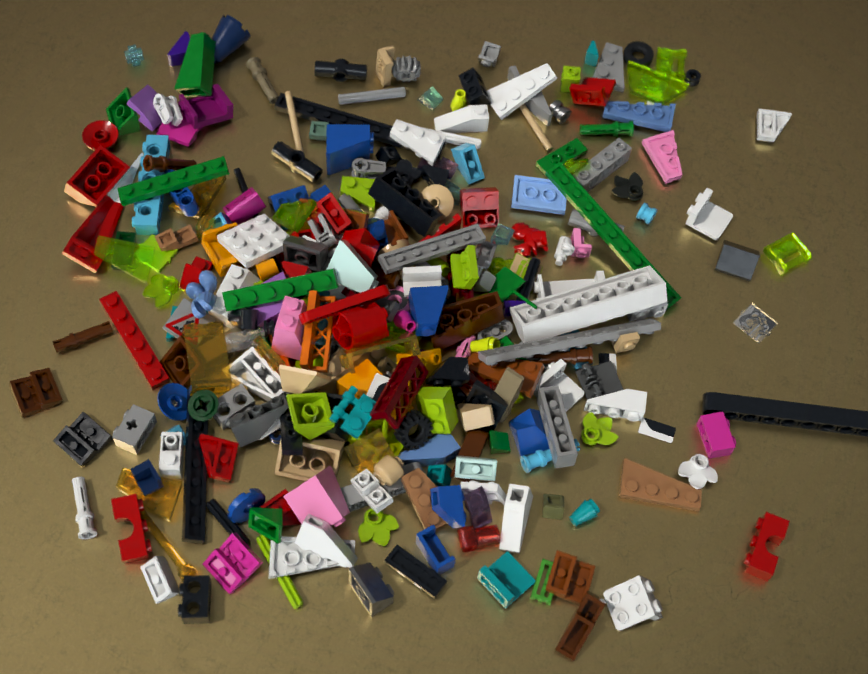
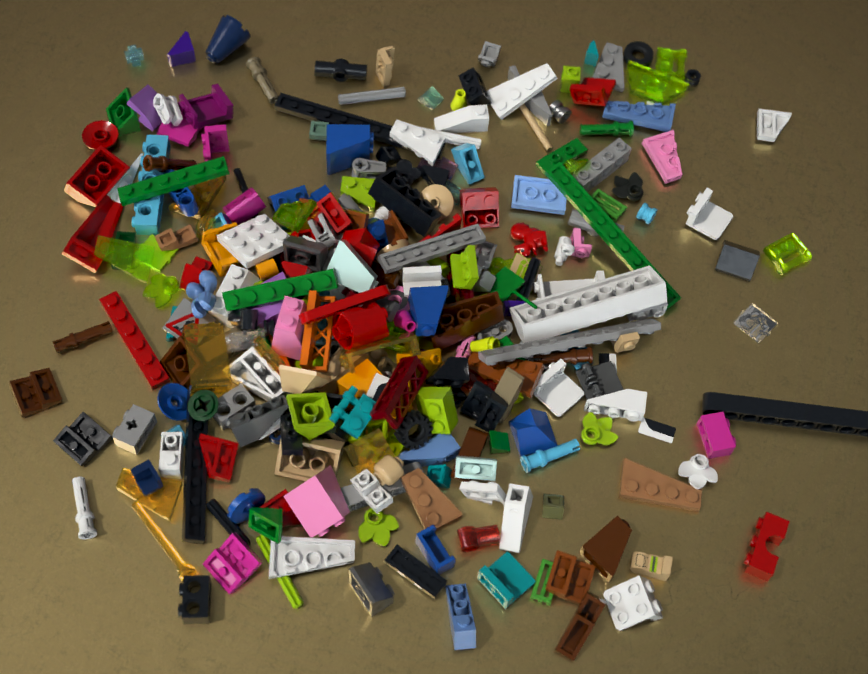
red arch [111,494,152,564] -> none
white slope [140,556,179,604] -> none
green slope [174,32,215,98] -> none
black piece [272,141,323,182] -> none
tan bar [285,91,304,153] -> none
white slope [294,514,358,568] -> none
light grey gear [392,55,421,82] -> none
blue slope [430,485,466,529] -> none
tan slope [457,403,495,431] -> none
clear purple slope [464,486,492,530] -> none
clear light blue slope [490,223,515,245] -> none
light grey brick [537,385,578,468] -> none
teal cone [569,499,600,527] -> none
none -> dark pink bracket [201,124,230,162]
none -> medium blue slope [445,583,476,650]
none -> reddish brown slope [579,515,632,583]
none -> bright green tile [591,189,627,222]
none -> tan leg [630,552,673,581]

